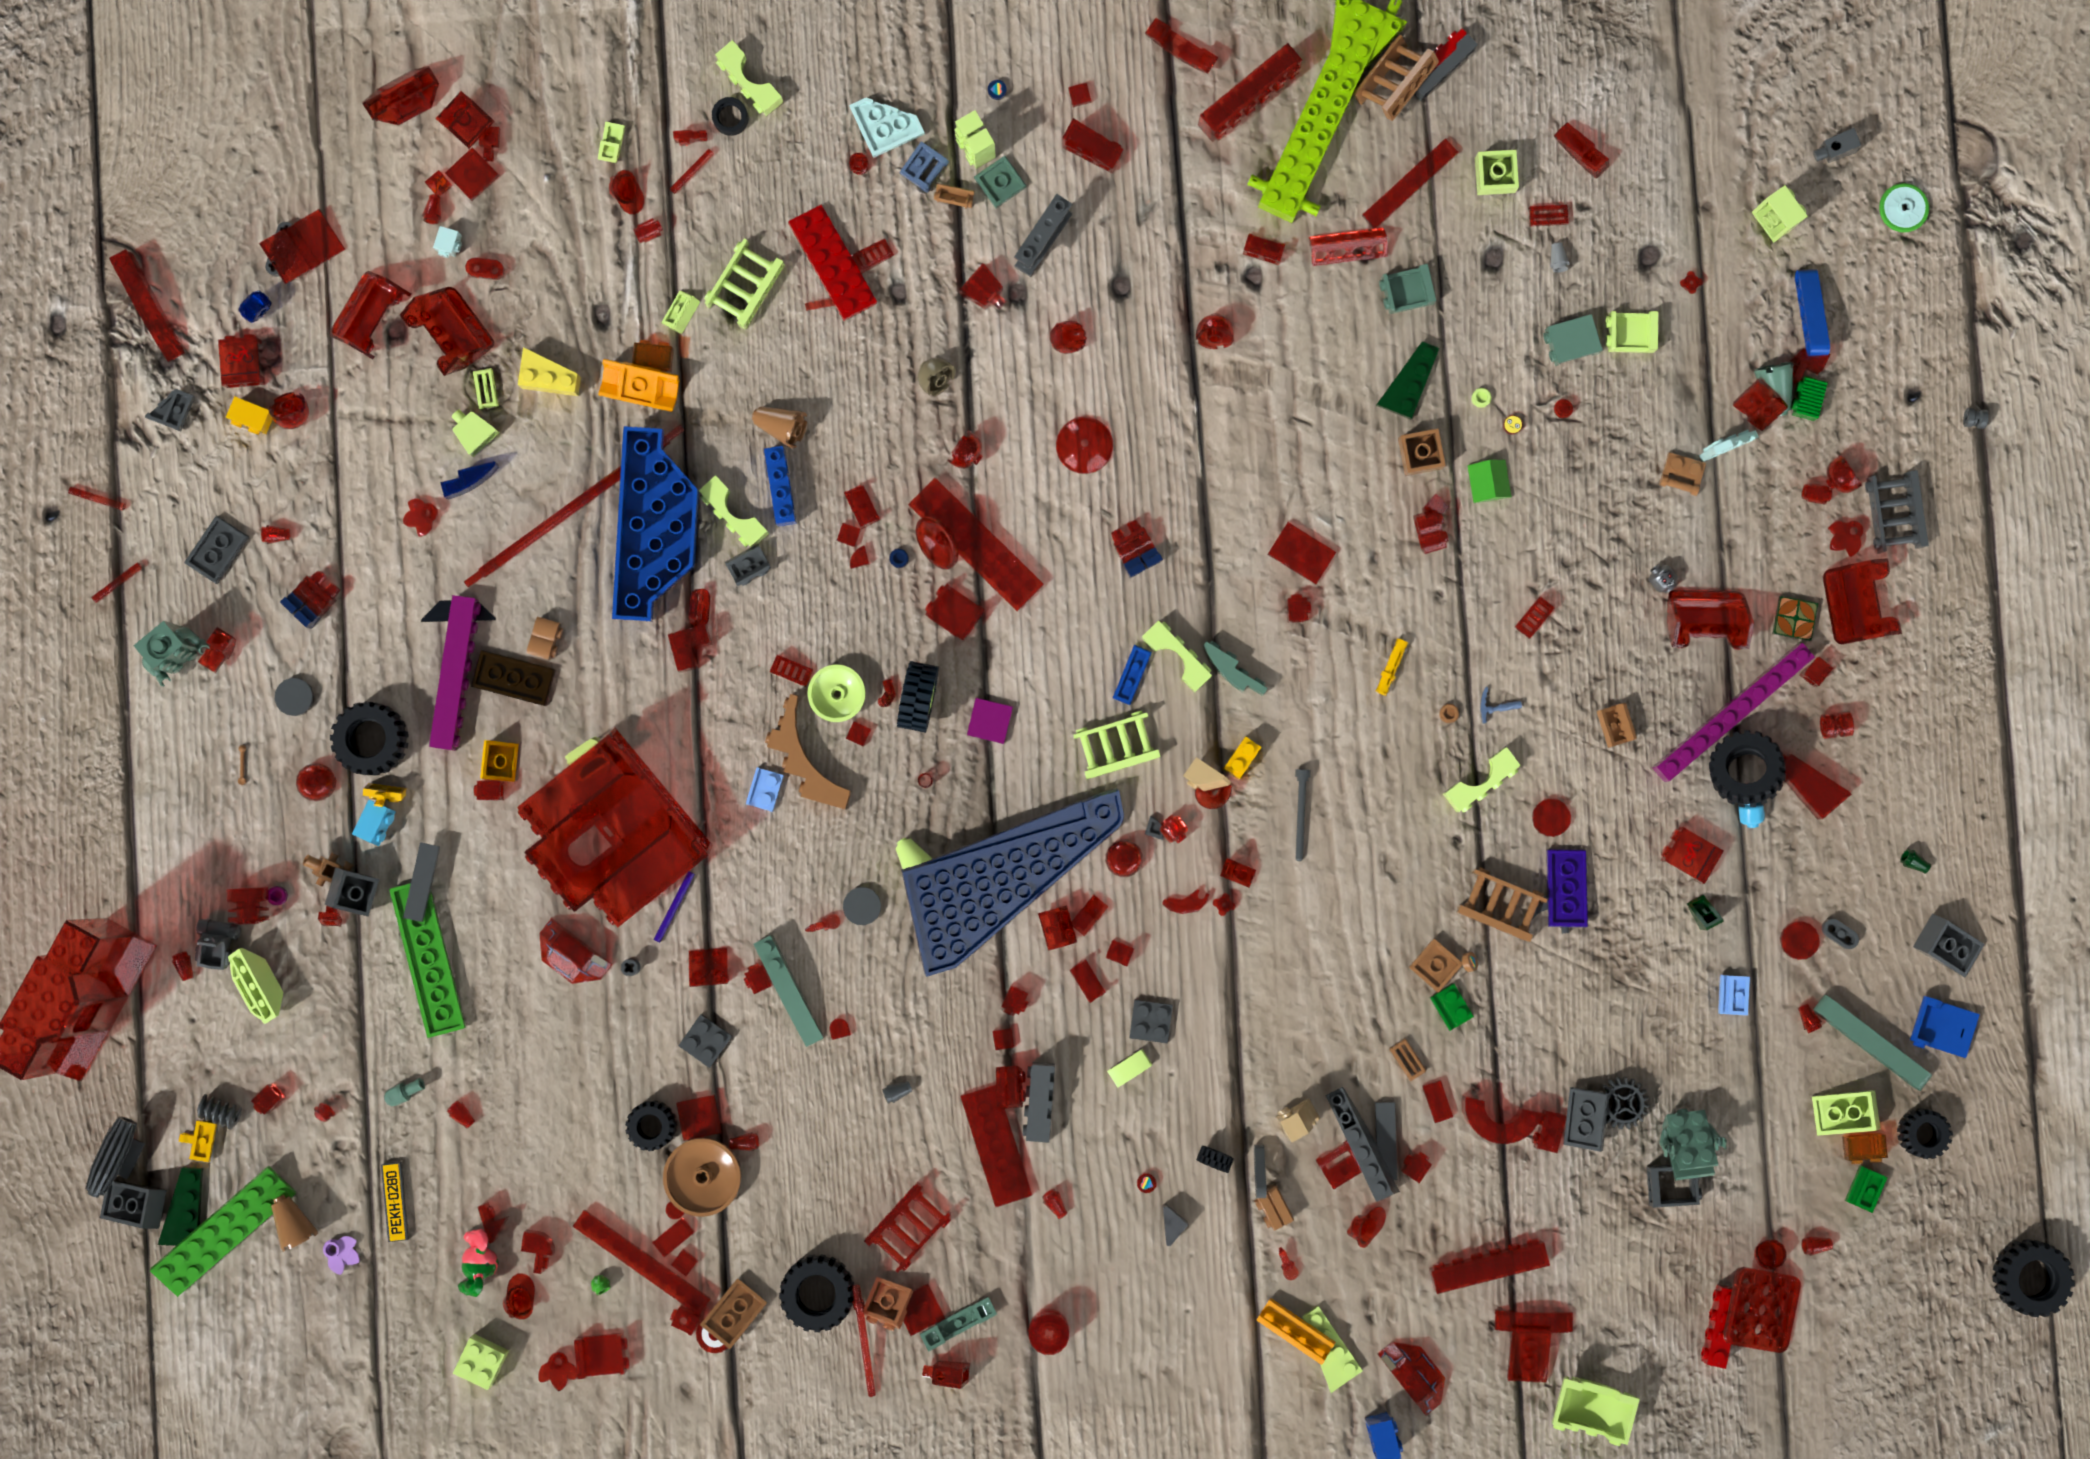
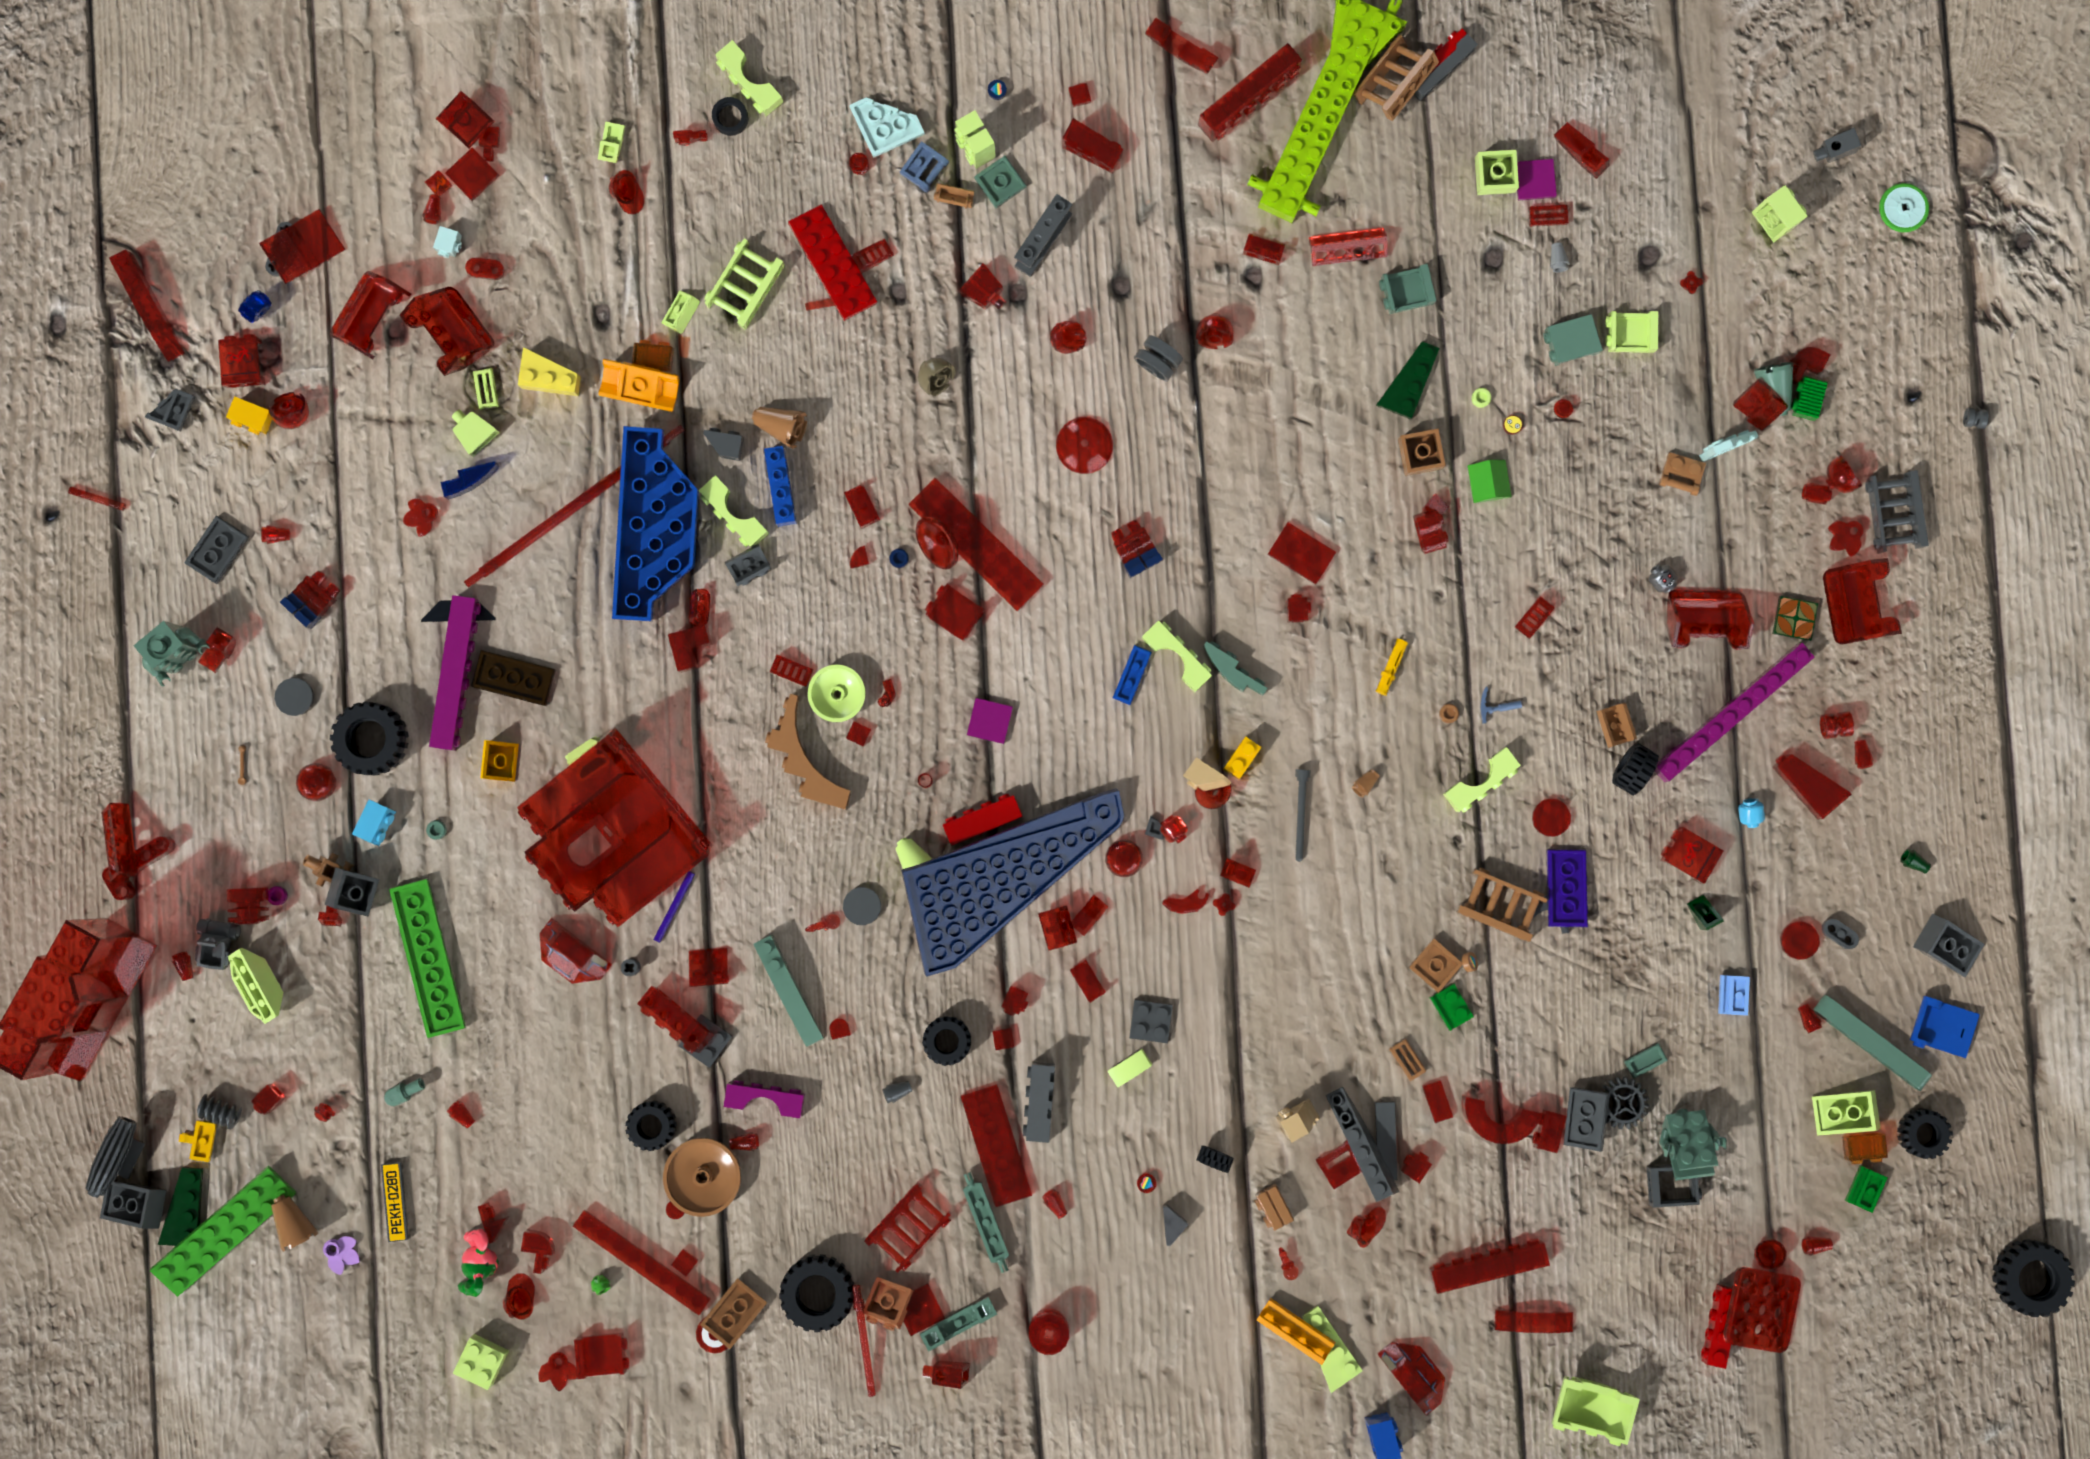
clear red bar [91,562,142,603] -> none
clear red wedge [362,66,439,125] -> none
yellow plate [363,783,407,807] -> none
dark grey tile [403,842,440,922] -> none
clear red brick [474,781,504,801] -> none
medium nougat brick [526,616,563,660] -> none
clear red brick [633,218,663,243] -> none
clear red tile [652,1217,695,1257] -> none
clear red bar [669,149,714,194] -> none
clear red brick [670,1305,702,1336] -> none
clear red plate [676,1094,722,1141] -> none
clear red brick [743,963,773,994] -> none
light blue plate [746,767,784,812] -> none
clear red tile [837,523,861,547] -> none
black wheel [897,661,939,733] -> none
clear red cylinder [947,430,983,469] -> none
clear red brick [996,1066,1026,1109] -> none
yellowish green fence [1073,711,1160,780] -> none
clear red panel [1105,940,1134,966] -> none
dark grey beam [1254,1145,1267,1198] -> none
clear red tile [1362,138,1458,230] -> none
clear red tile [1507,1325,1552,1382] -> none
black tyre [1709,730,1786,808] -> none
blue beam [1795,269,1830,356] -> none
clear red panel [1799,657,1833,687] -> none
none -> clear red fence [101,803,138,883]
none -> clear red beam [102,837,175,900]
none -> sand green tile [426,820,447,840]
none -> clear red brick [637,986,714,1053]
none -> dark grey slope [703,428,744,461]
none -> magenta arch [723,1080,805,1118]
none -> black tyre [922,1016,971,1066]
none -> red brick [943,793,1023,846]
none -> sand green plate [963,1172,1009,1273]
none -> dark grey wheel [1134,335,1183,382]
none -> medium nougat cone [1352,769,1380,798]
none -> magenta tile [1517,159,1557,201]
none -> black tyre [1612,743,1659,796]
none -> sand green tile [1624,1043,1668,1079]
none -> clear red cone [1854,740,1874,769]

